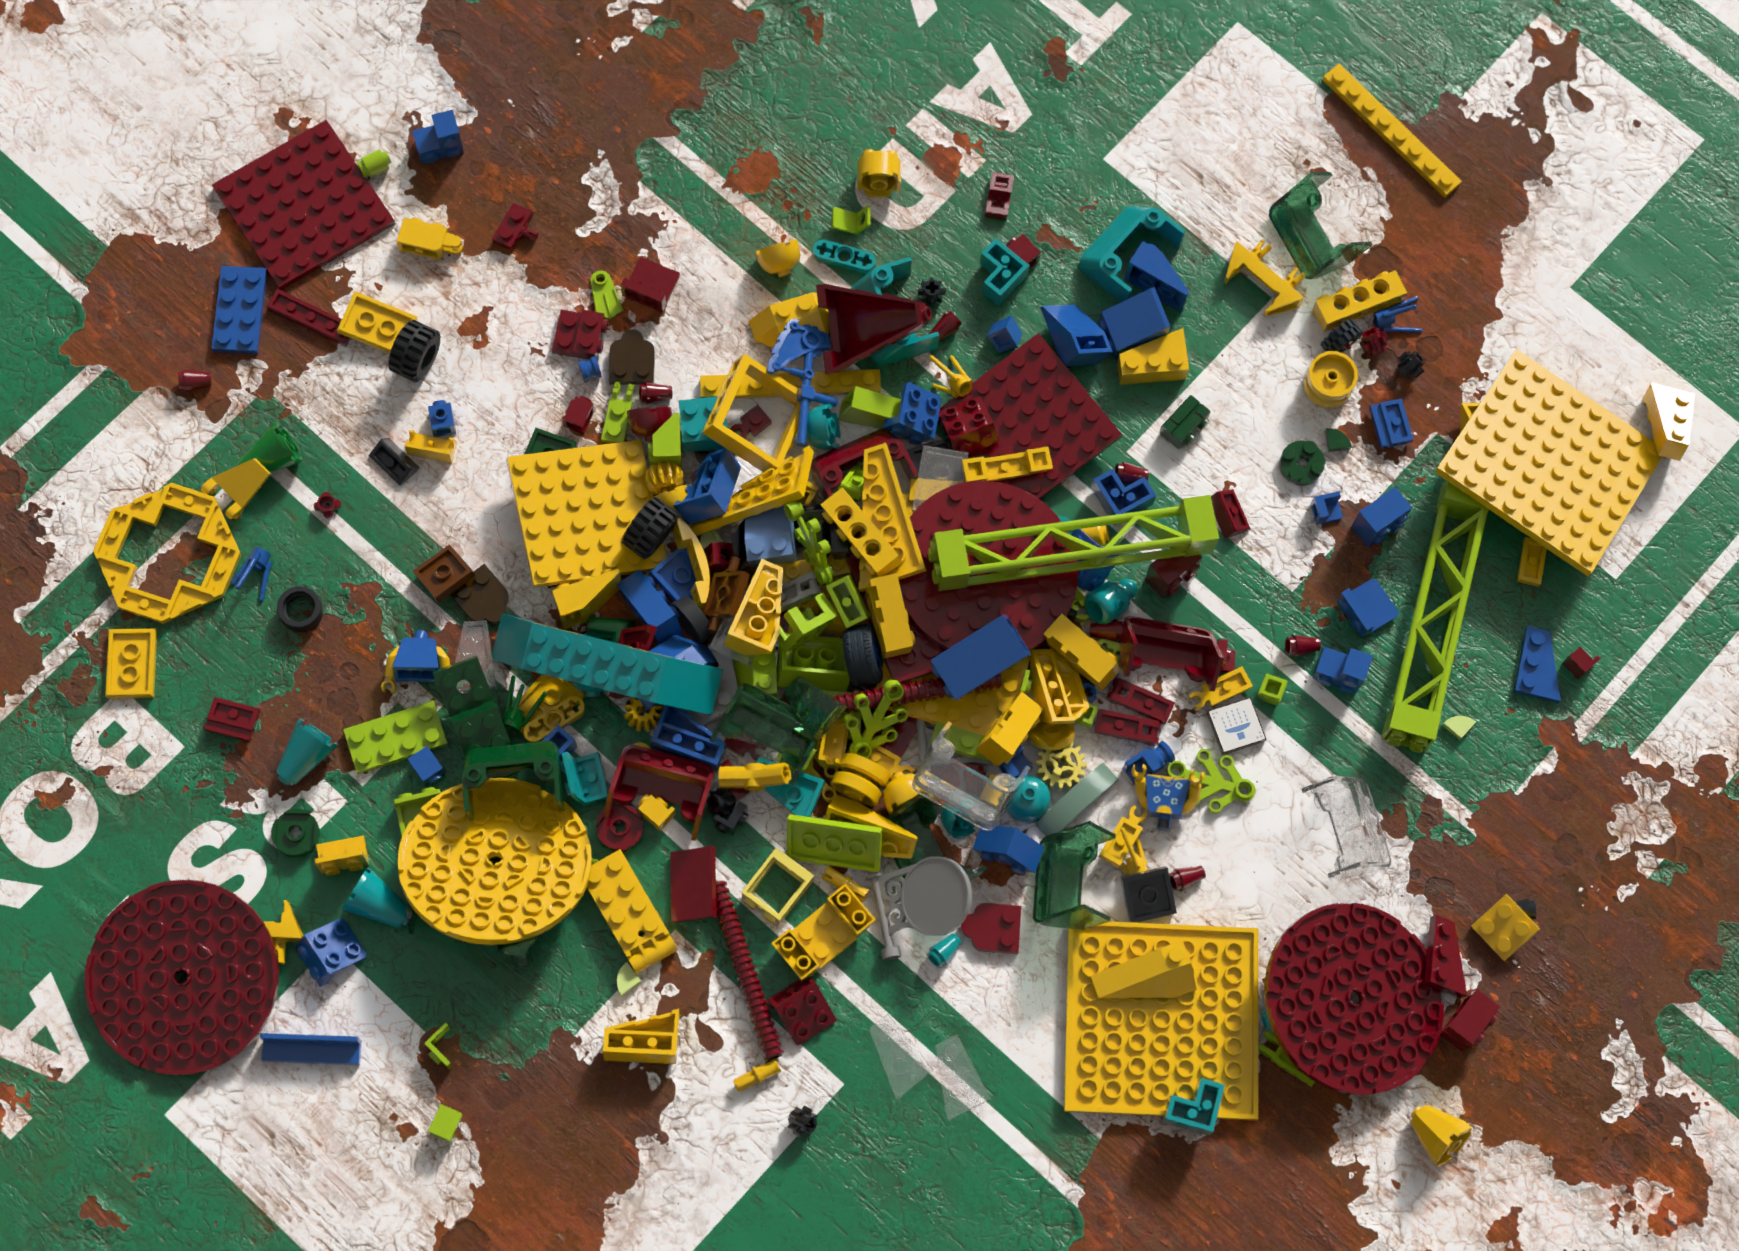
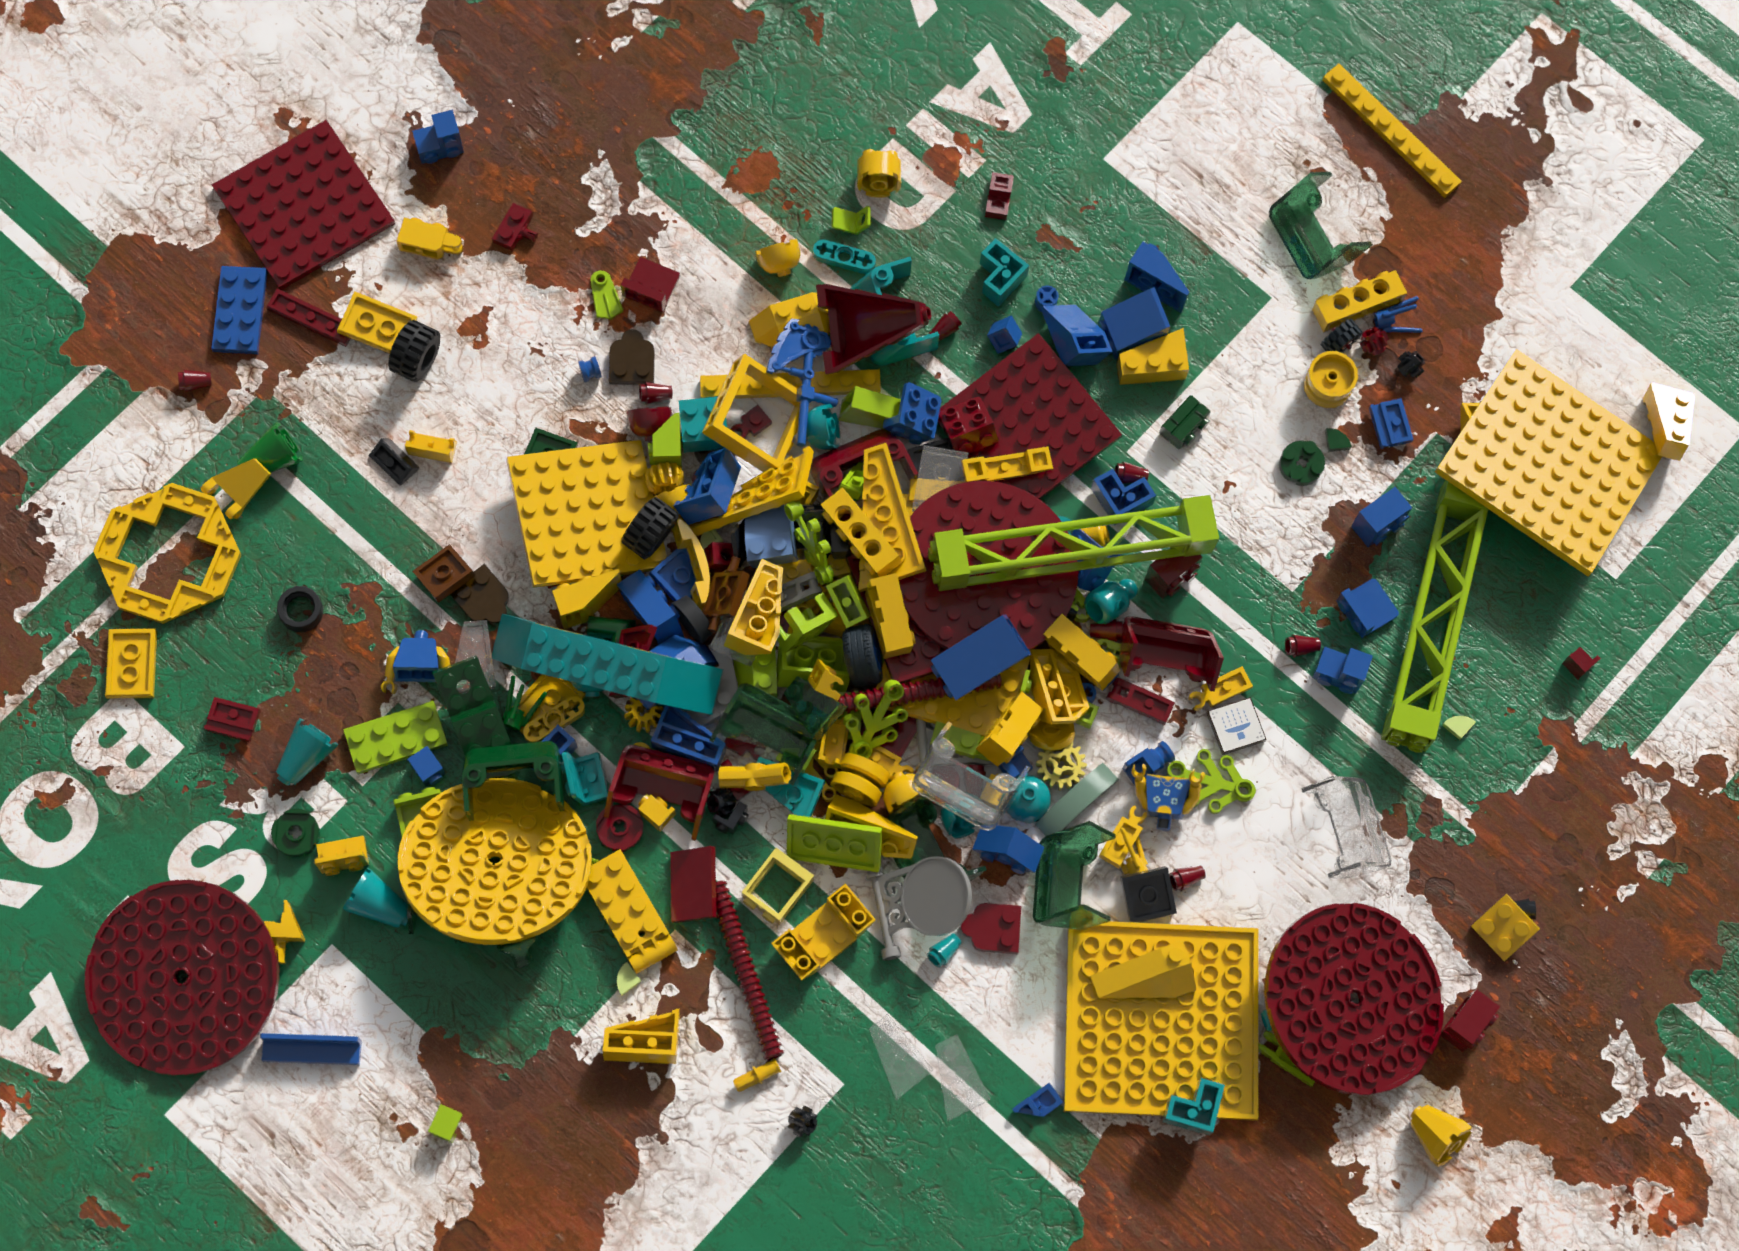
blue plant [231,547,273,602] -> none
blue bracket [295,918,366,987] -> none
dark red plate [314,492,341,519] -> none
lime brick [357,149,392,178] -> none
lime bracket [424,1023,453,1070] -> none
blue brick [428,400,457,437] -> none
dark red plate [552,309,608,360] -> none
dark red window [562,396,595,434] -> none
lime hinge [601,382,634,444] -> none
dark red bracket [767,976,837,1046] -> none
yellow pin [821,866,870,903] -> none
black gear [918,277,946,307] -> none
yellow plant [929,355,973,398] -> none
dark red brick [1006,234,1041,269] -> none
teal windscreen [1079,206,1186,302] -> none
dark red plate [1094,709,1162,746] -> none
dark red slope [1211,489,1251,538] -> none
dark red bracket [1217,639,1236,673] -> none
yellow hose [1224,239,1305,317] -> none
lime brick [1258,674,1288,705] -> none
blue panel [1310,491,1343,525] -> none
dark red wing [1424,915,1467,998] -> none
blue wing [1513,626,1561,703] -> none
yellow plate [1516,537,1547,587] -> none
none -> yellow hinge [807,659,844,701]
none -> blue slope [1012,1082,1064,1117]
none -> blue wheel [1035,285,1059,312]

